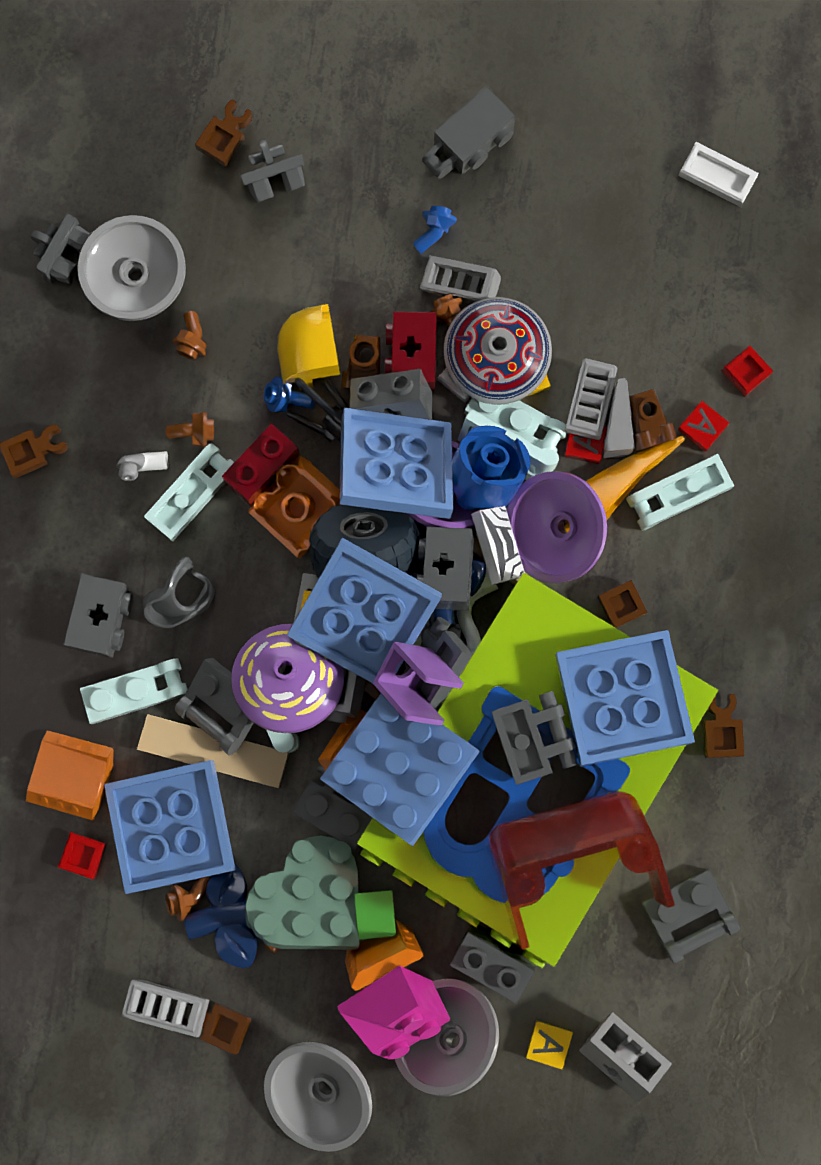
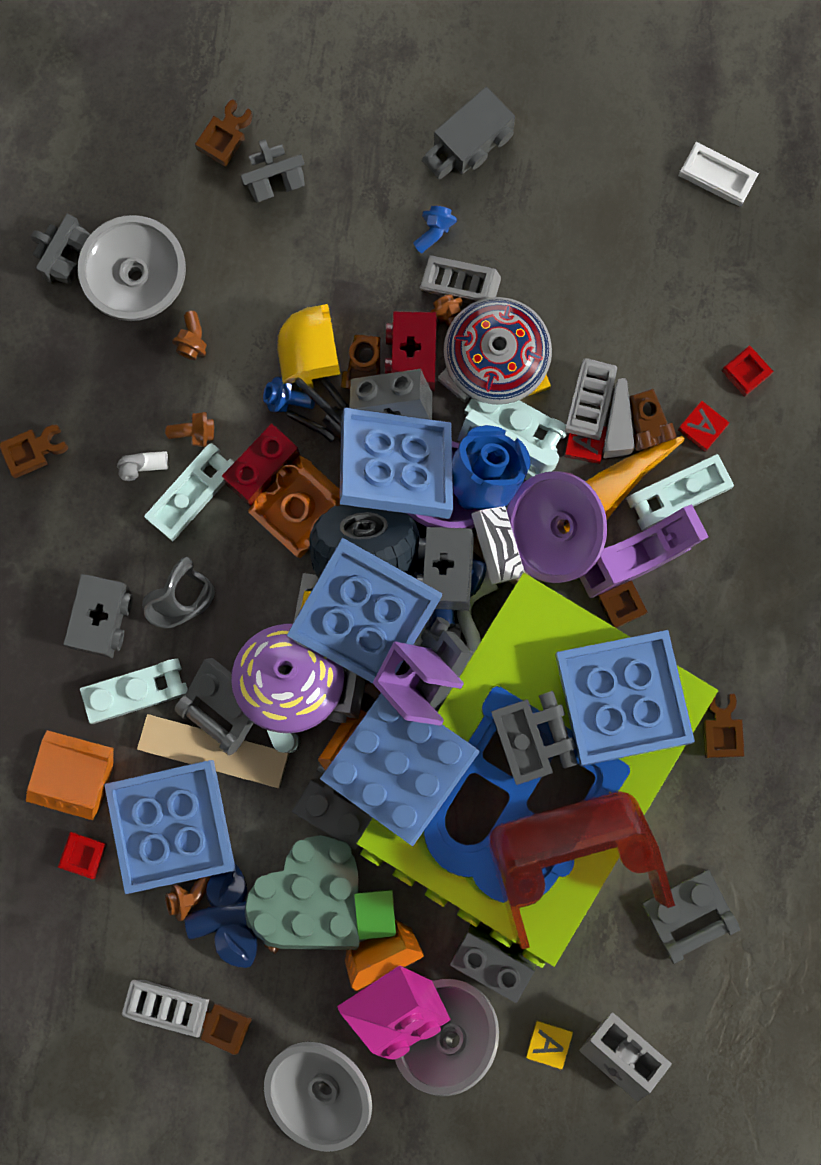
none -> medium lavender arch [579,504,709,598]

